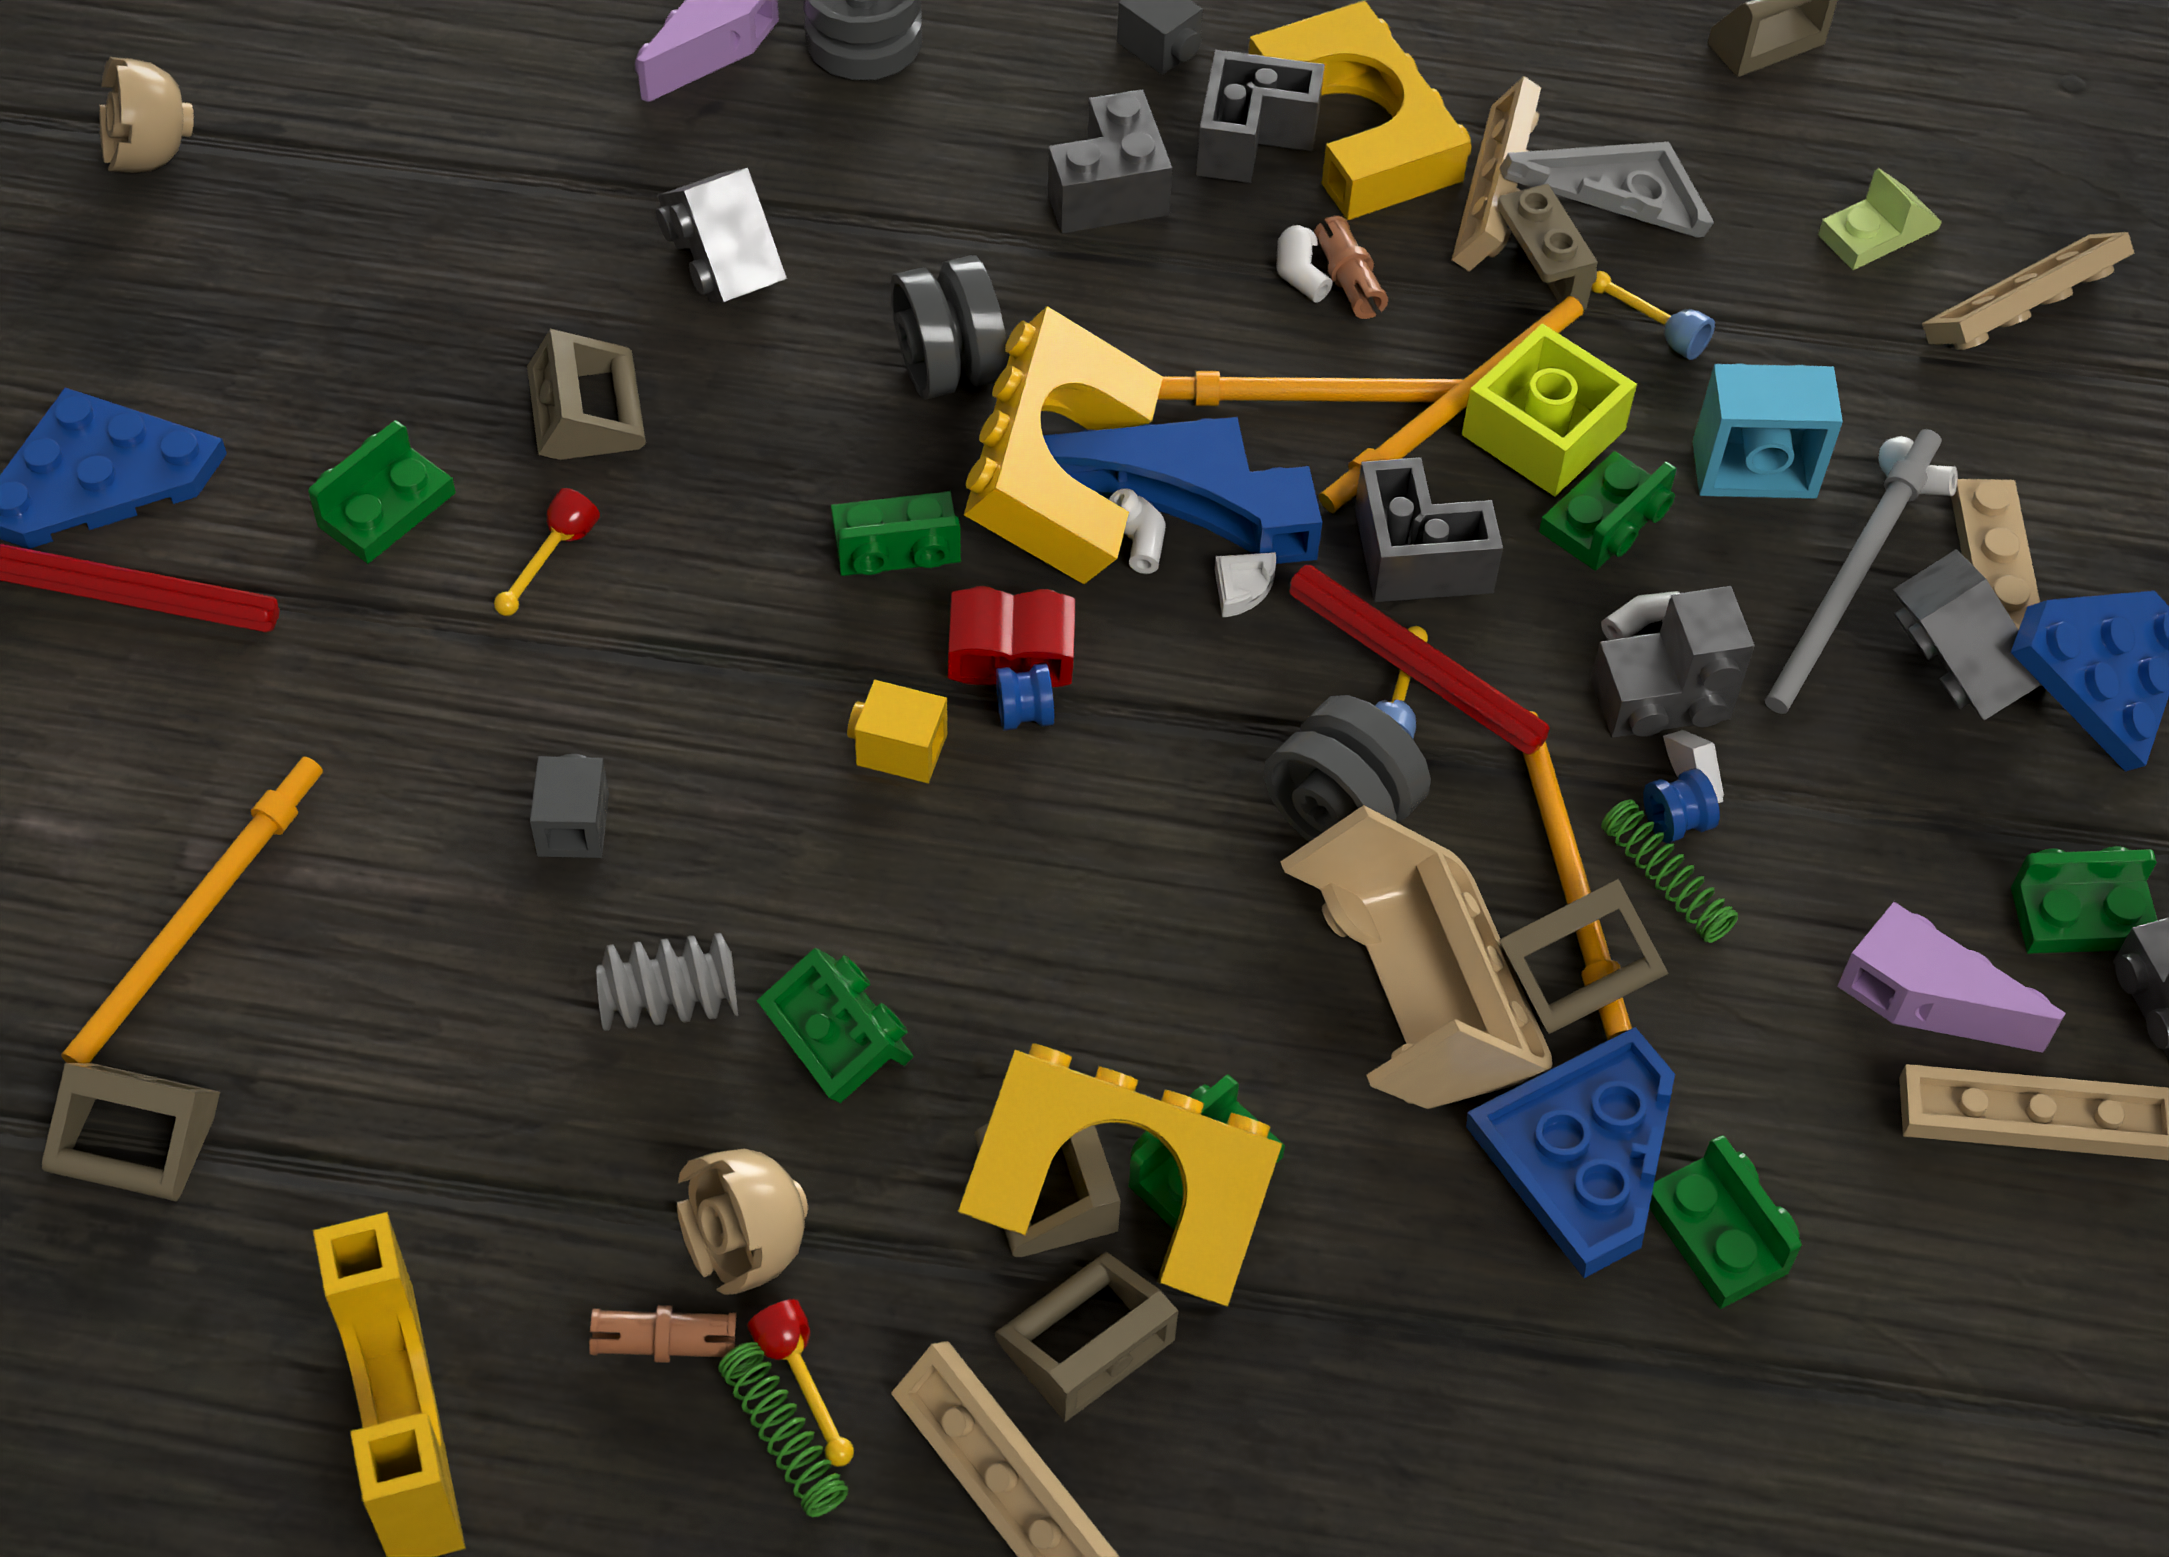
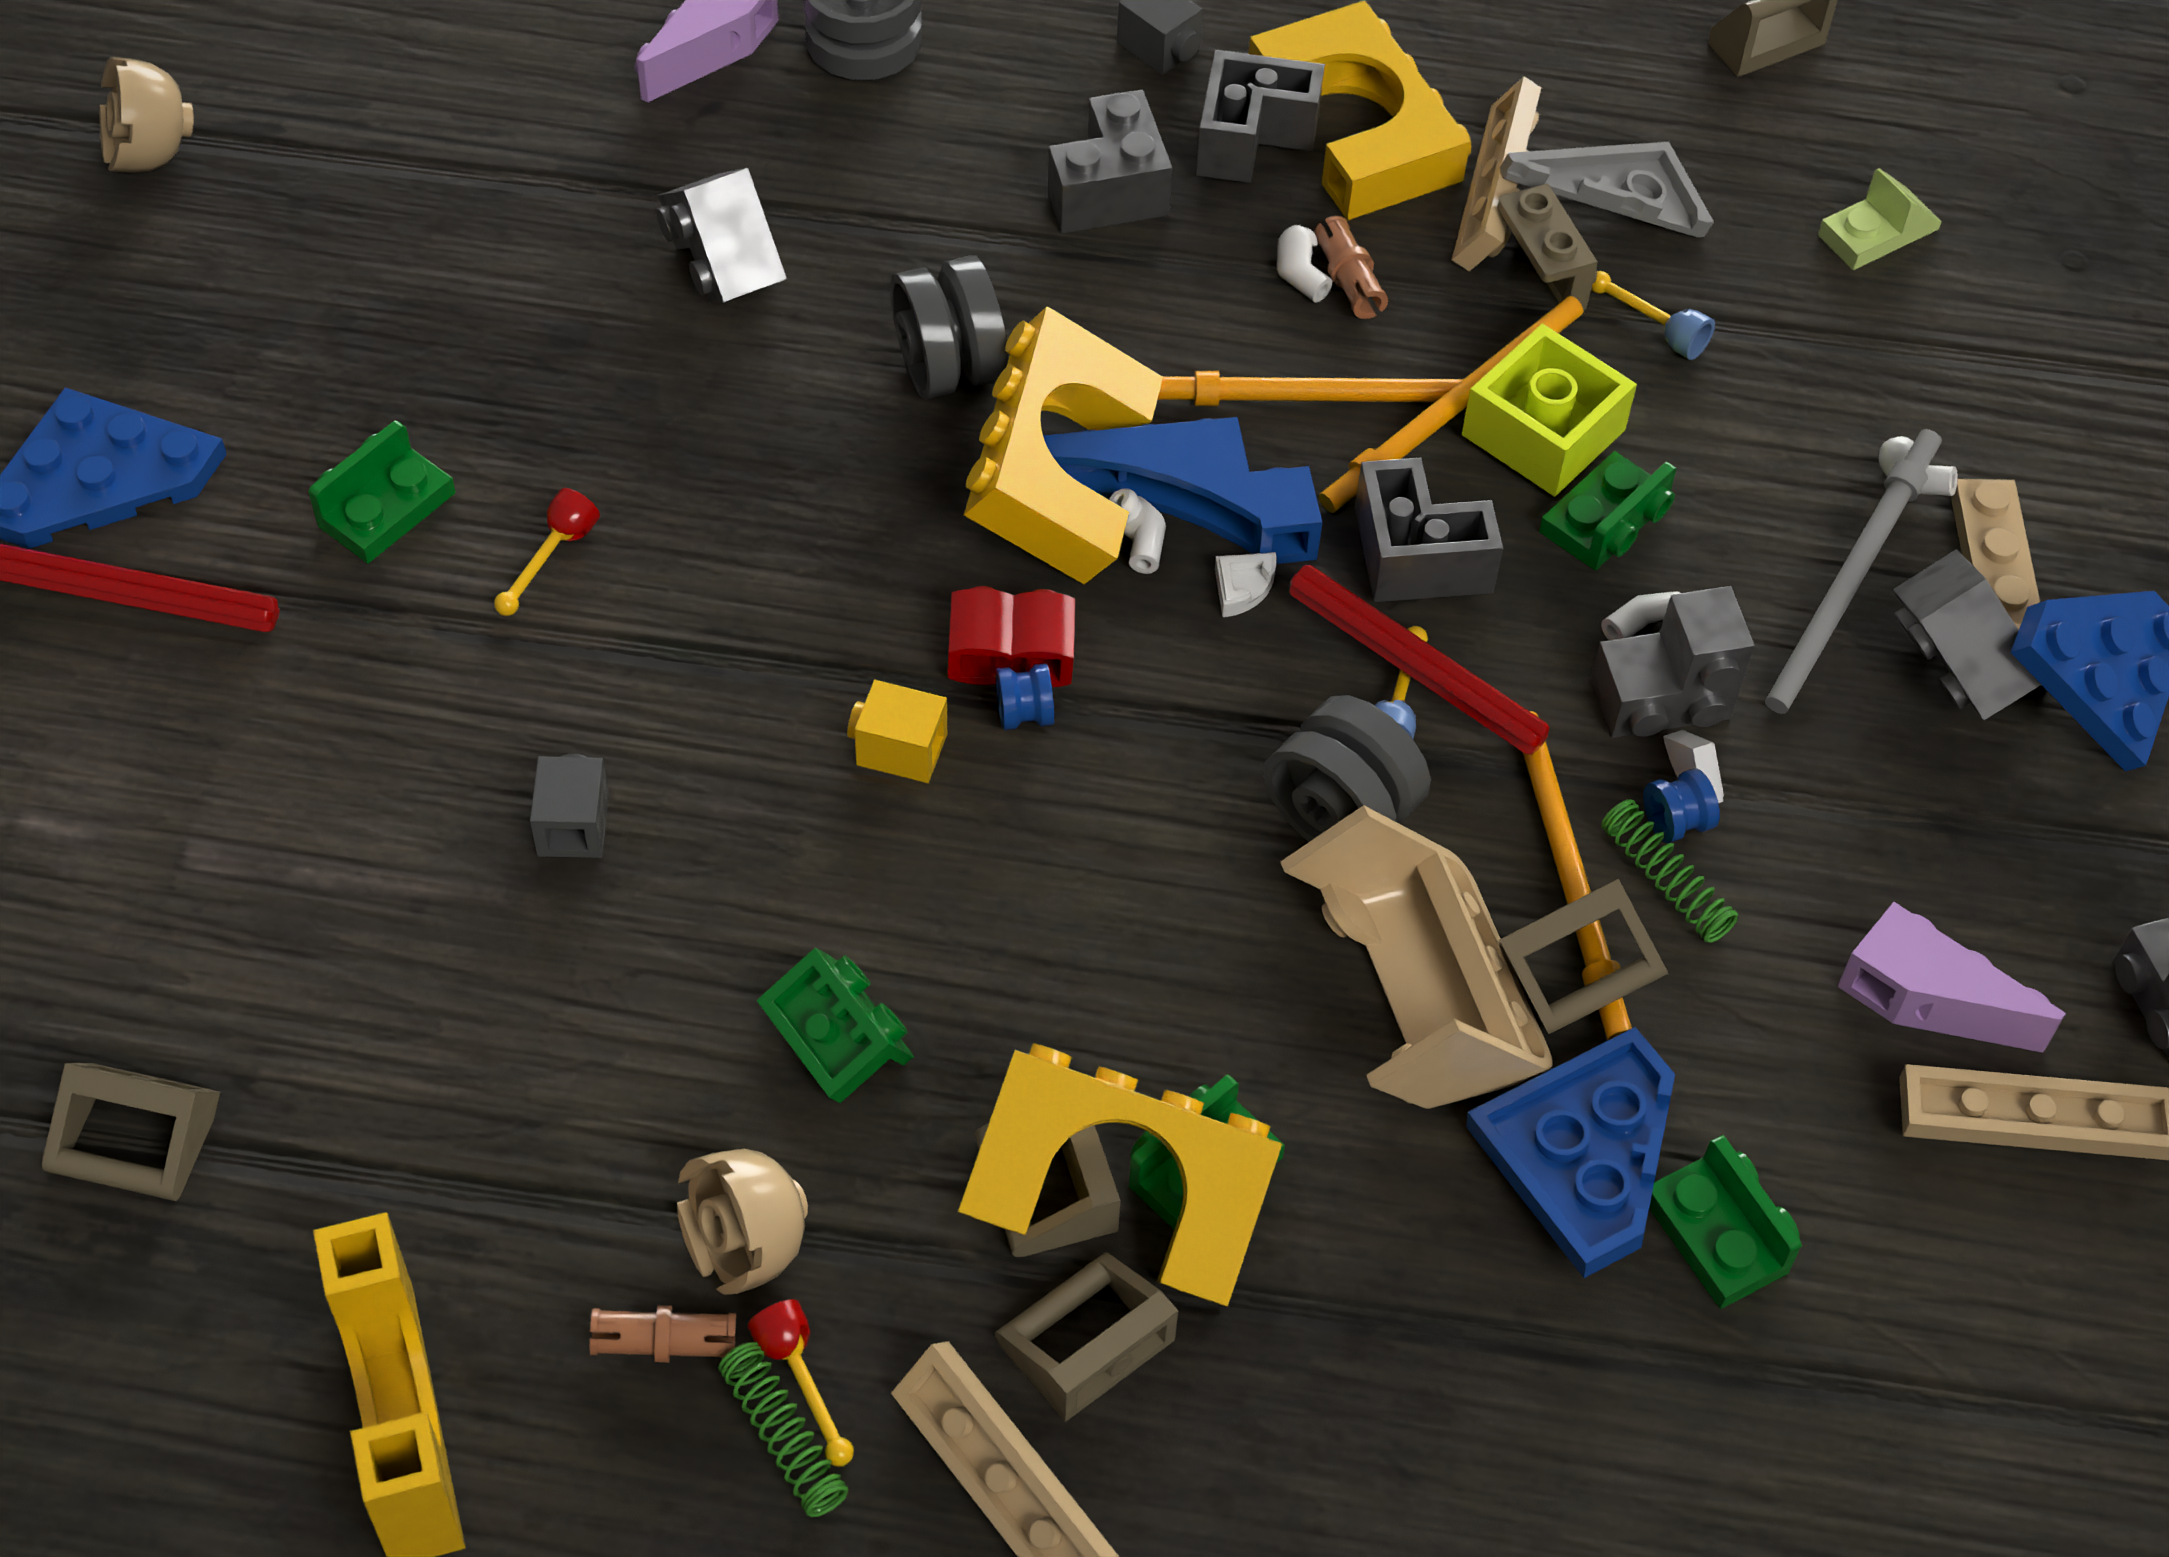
light orange bar [61,757,323,1063] -> none
dark tan tile [527,329,646,460] -> none
light grey piece [596,933,738,1031] -> none
green bracket [831,491,961,576] -> none
medium azure brick [1692,363,1843,499] -> none
tan plate [1922,232,2134,350] -> none
green bracket [2011,846,2158,954] -> none

